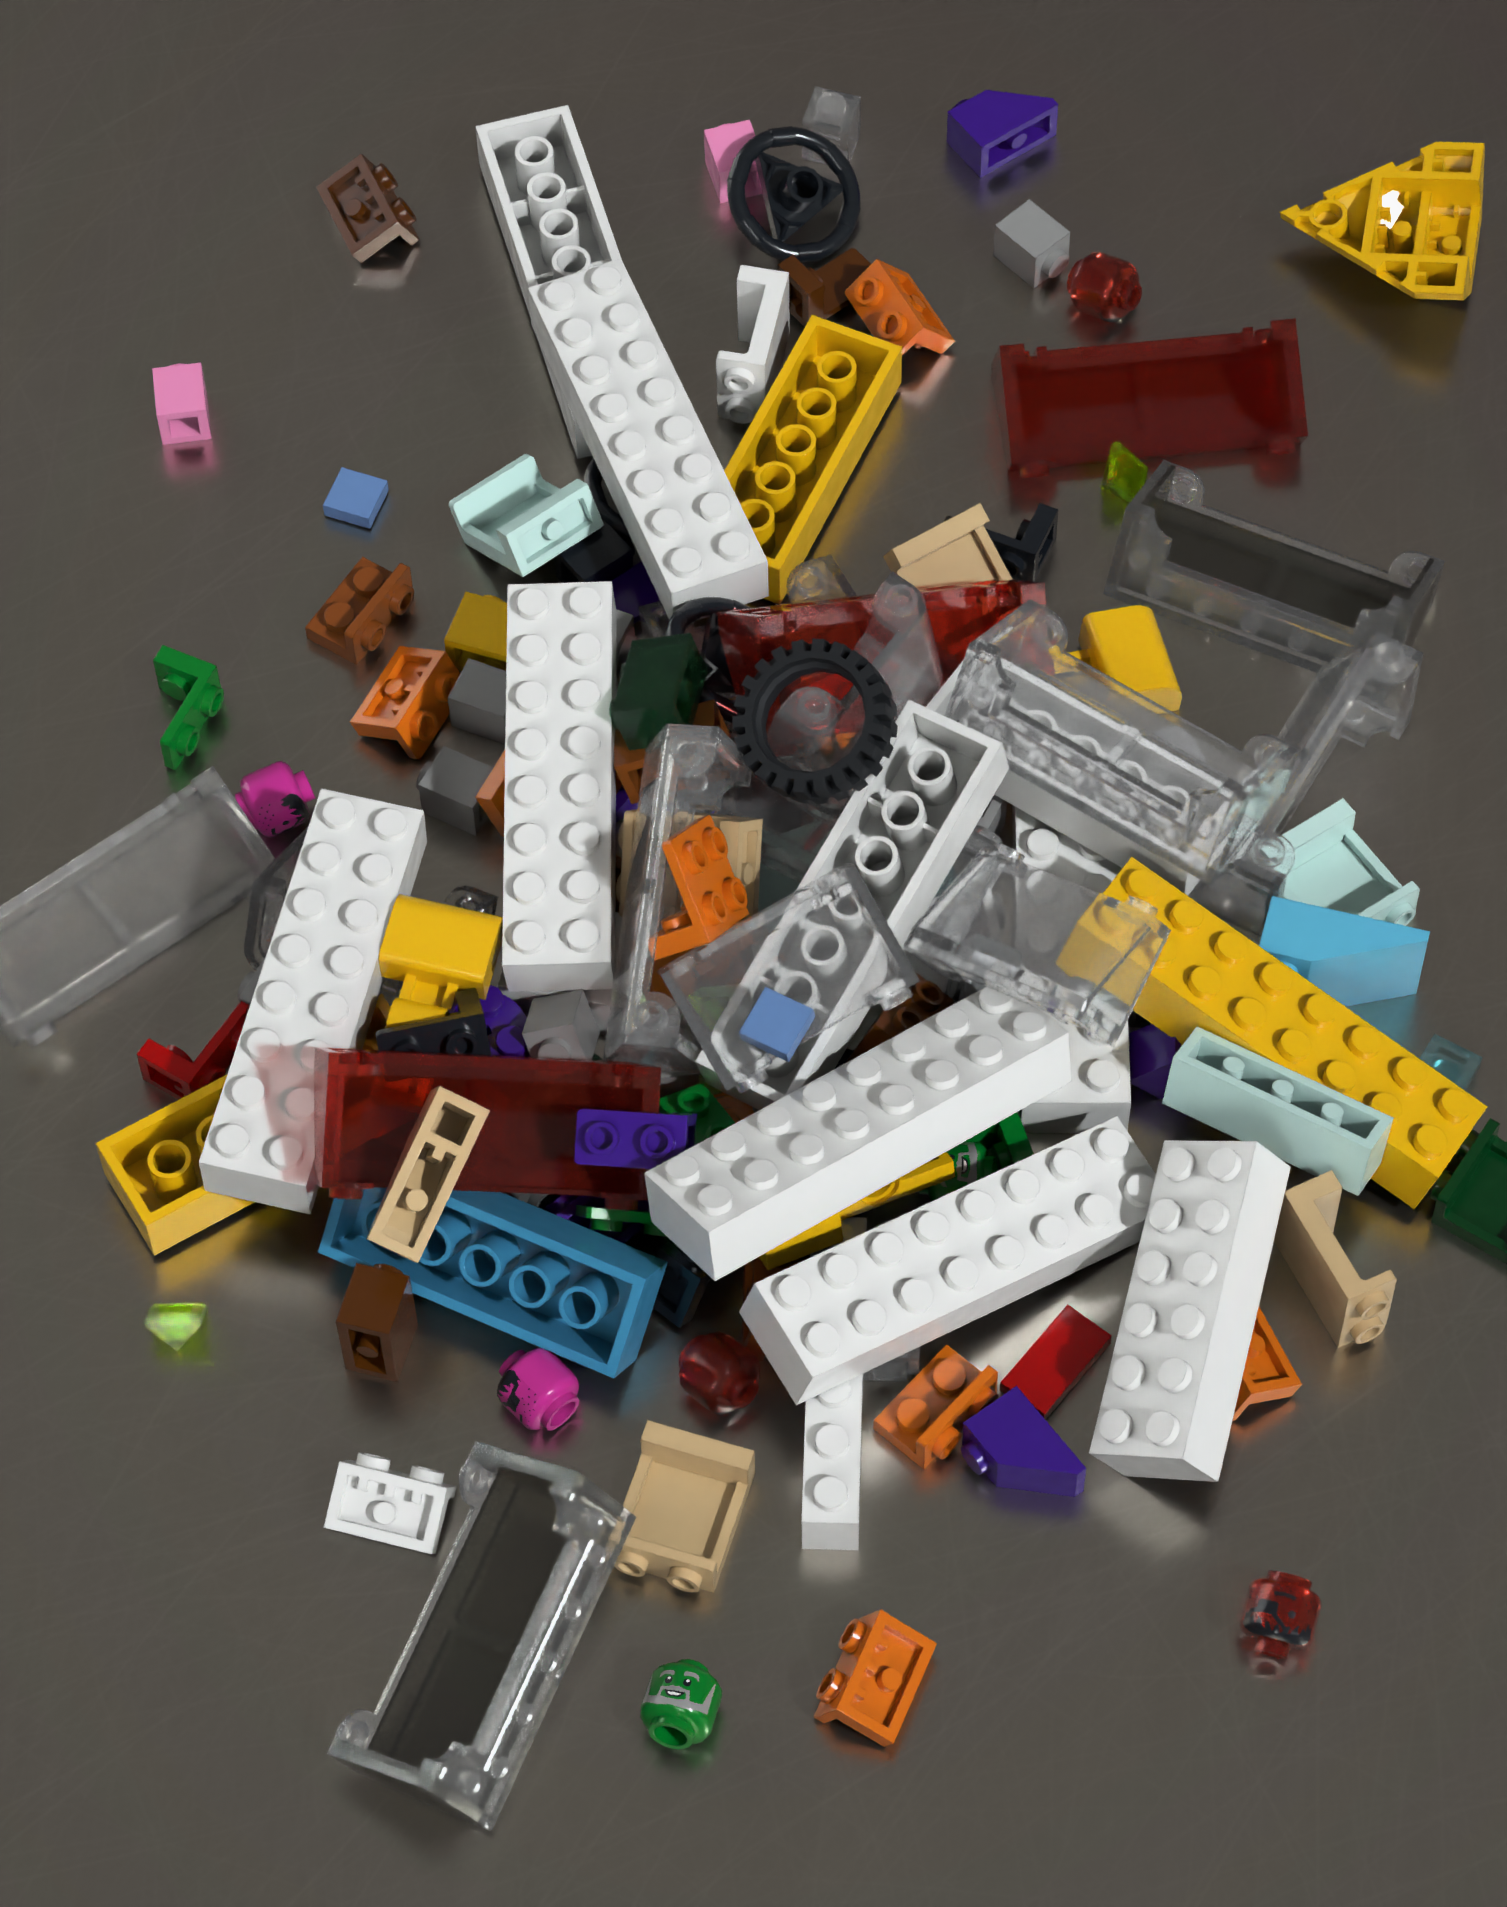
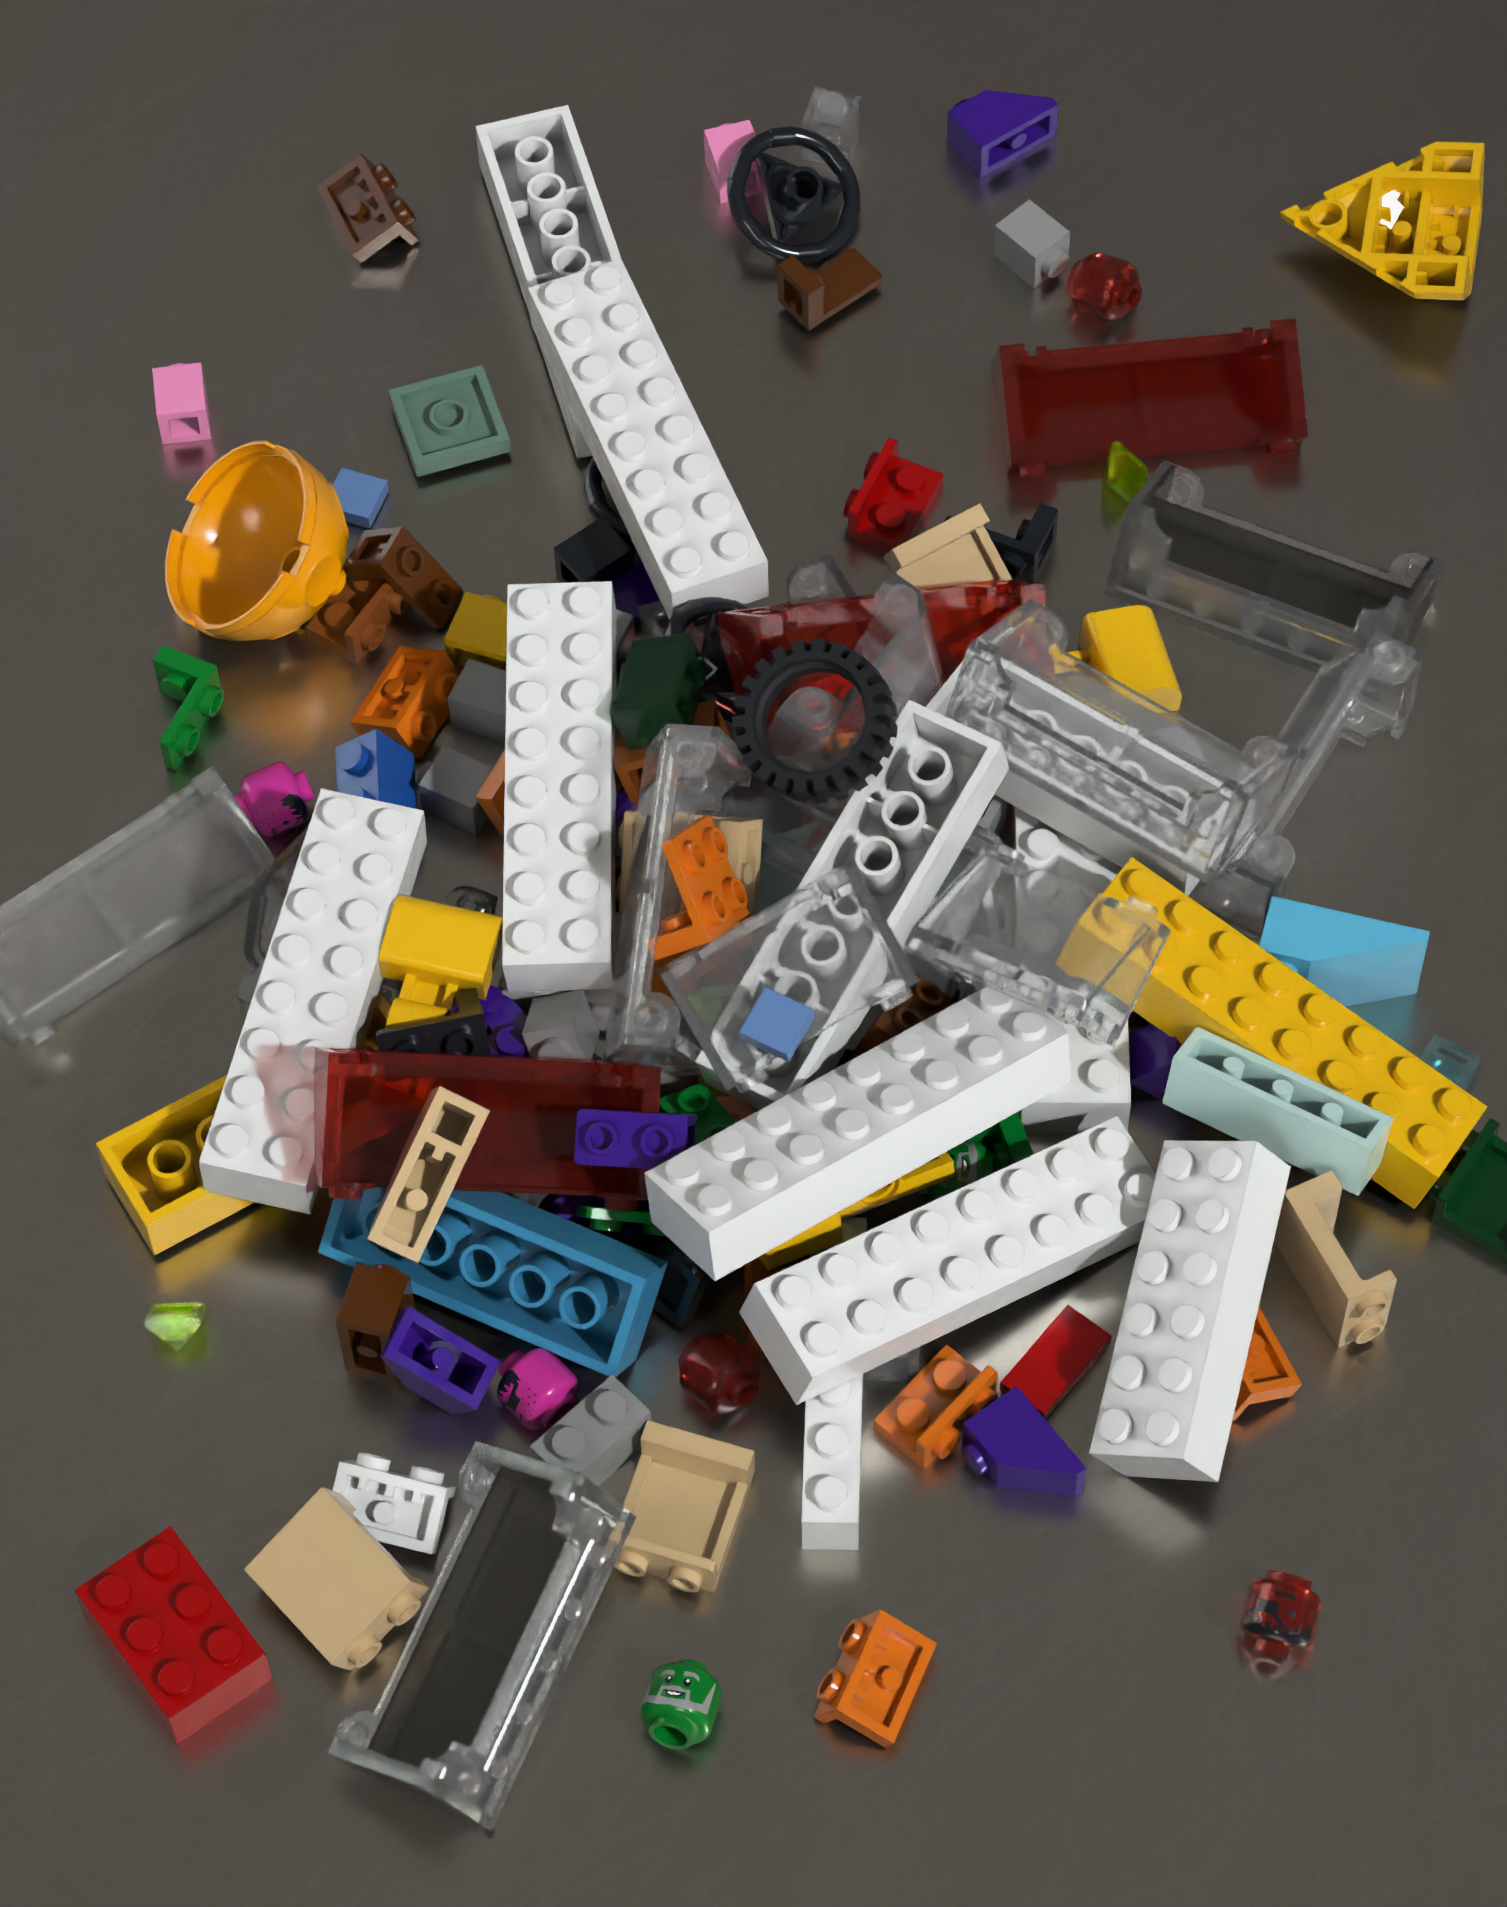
red bracket [136,1001,250,1100] -> none
light aqua panel [449,454,604,577] -> none
white panel [716,265,790,424] -> none
yellow brick [724,315,902,605] -> none
orange bracket [845,259,955,356] -> none
light aqua panel [1255,798,1420,926] -> none
none -> red brick [75,1526,273,1745]
none -> light orange rock [165,441,349,641]
none -> tan panel [244,1487,428,1670]
none -> blue brick [335,729,417,809]
none -> reddish brown bracket [342,526,464,629]
none -> dark purple slope [380,1306,501,1414]
none -> sand green plate [388,365,512,477]
none -> light grey brick [530,1375,651,1510]
none -> red bracket [843,438,943,553]

